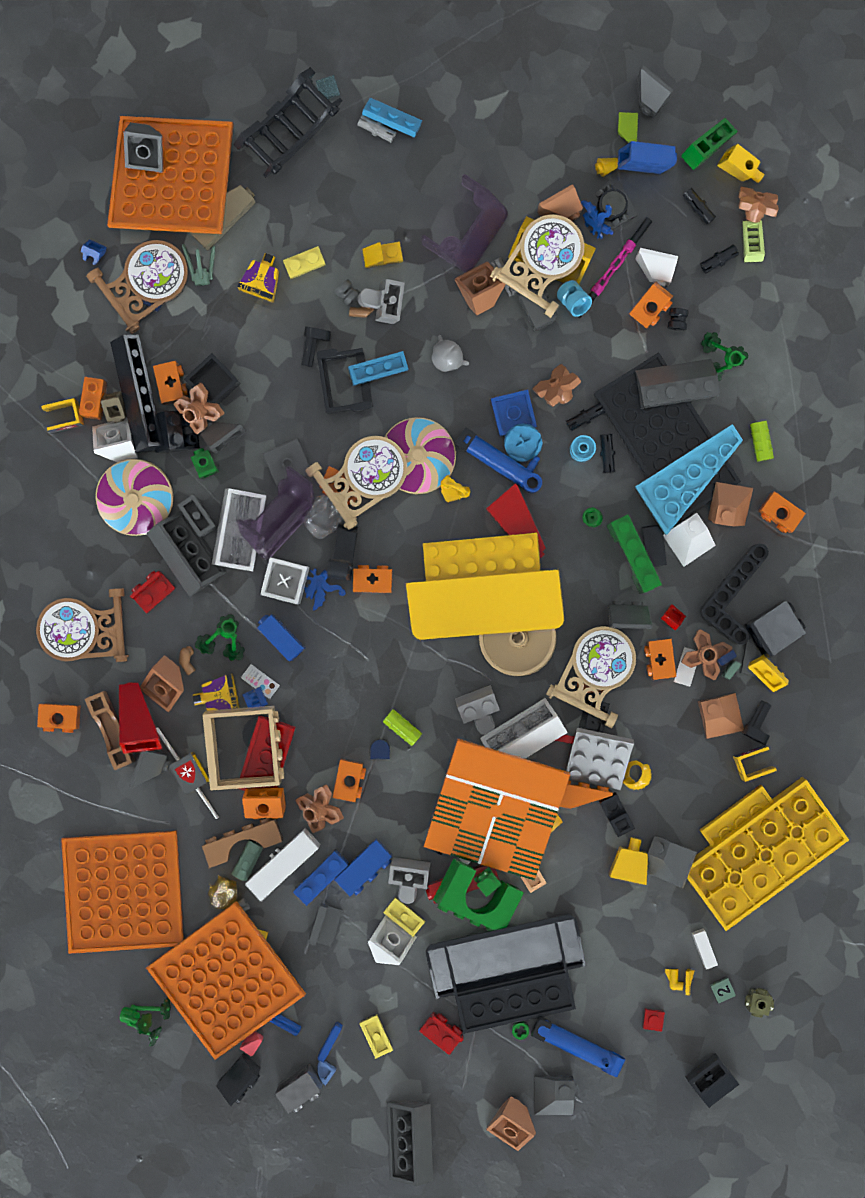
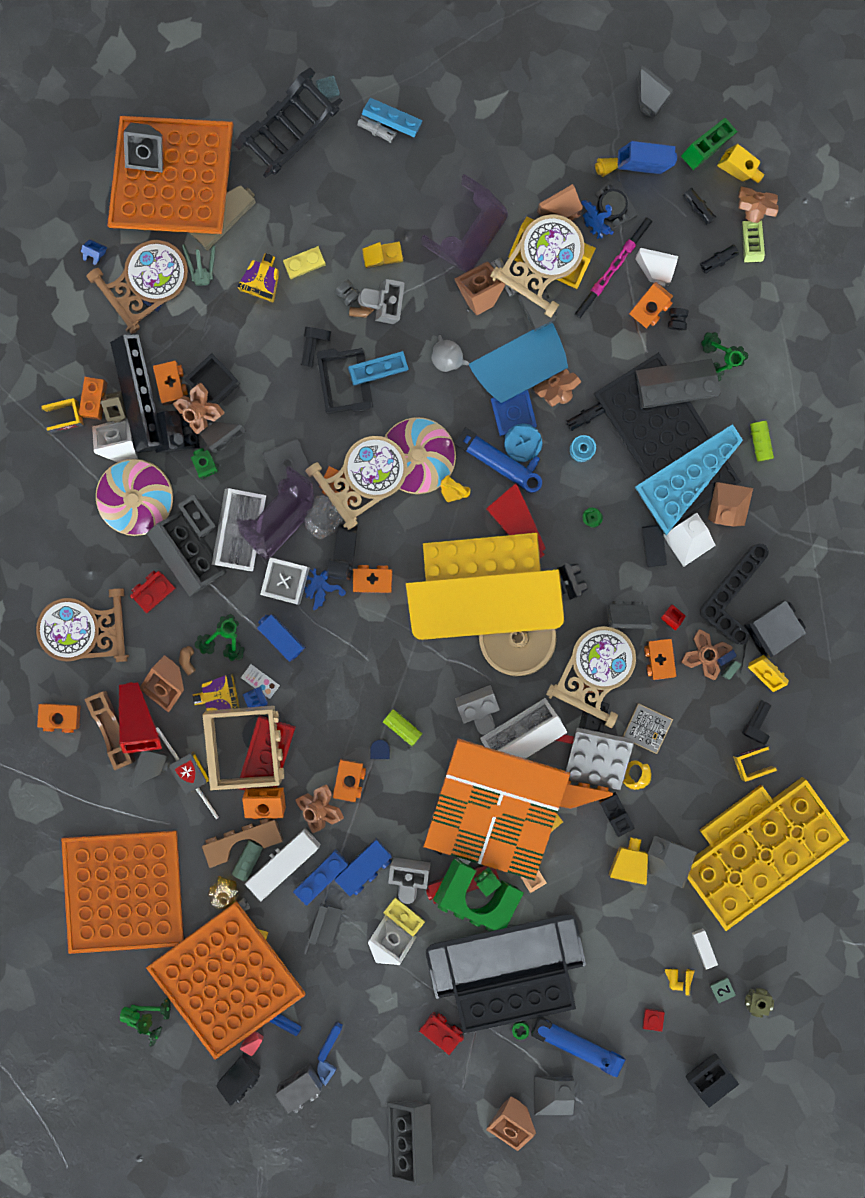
light yellow plate [359,1014,393,1059] -> none
medium azure wheel [557,280,592,316] -> none
black pin [600,434,615,473] -> none
green arch [606,515,662,594] -> none
lime tile [618,112,638,143] -> none
white sticker [674,647,696,687] -> none
nougat slope [698,693,744,739] -> none
orange brick [758,491,806,534] -> none
none -> dark azure sticker [469,323,568,403]
none -> black hips [557,563,588,600]
none -> light grey tile [622,703,673,754]

